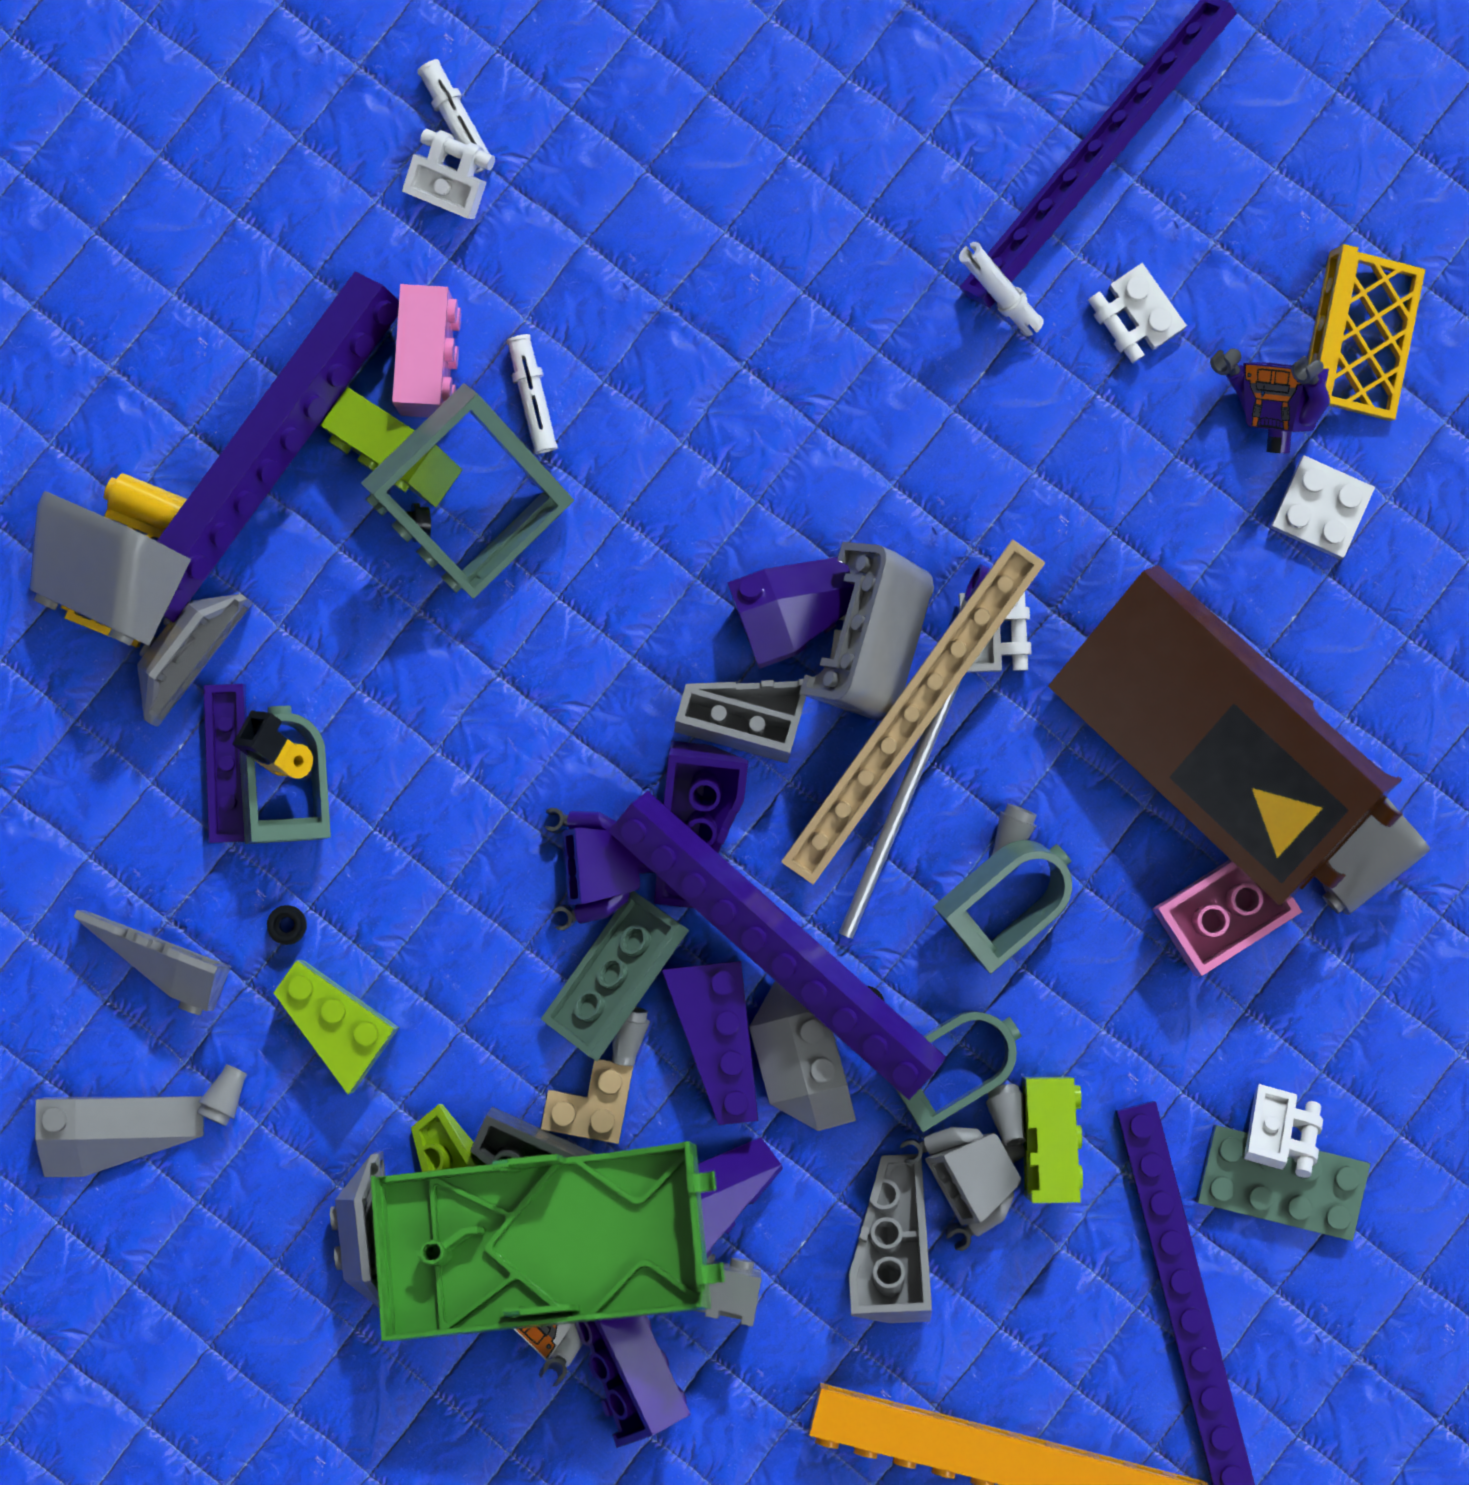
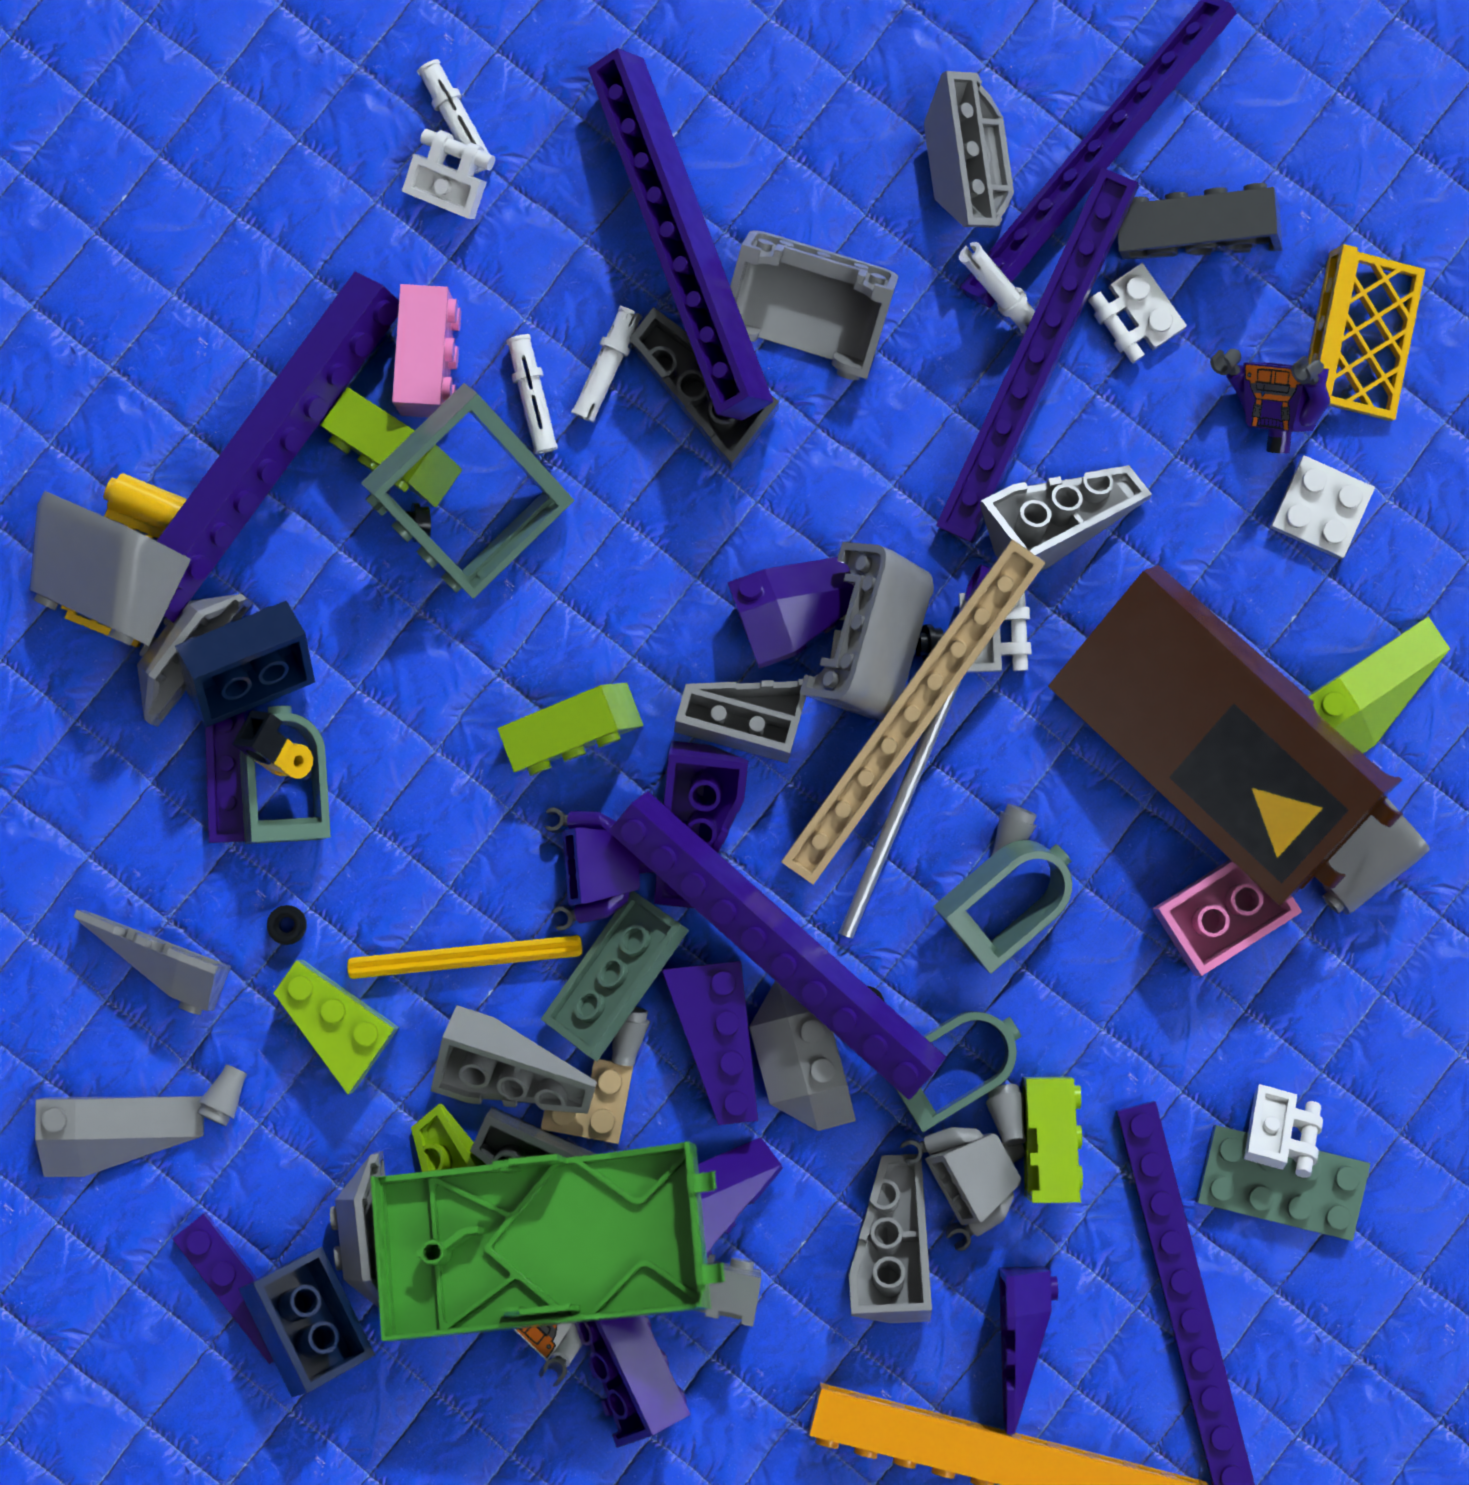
none -> dark purple plate [172,1213,273,1364]
none -> dark blue brick [175,601,315,727]
none -> dark blue brick [239,1247,375,1397]
none -> yellow axle [347,935,583,979]
none -> light grey wedge [430,1005,597,1114]
none -> lime wedge [497,683,644,776]
none -> white pin [571,306,642,423]
none -> dark purple brick [588,48,774,420]
none -> dark grey wedge [630,307,779,471]
none -> light grey windscreen [730,231,898,380]
none -> black plate [915,624,944,661]
none -> light grey wedge [924,71,1014,228]
none -> dark purple plate [936,168,1139,543]
none -> light grey wedge [980,465,1152,572]
none -> dark purple wedge [999,1266,1058,1434]
none -> dark grey wedge [1118,183,1283,260]
none -> lime wedge [1308,616,1450,754]

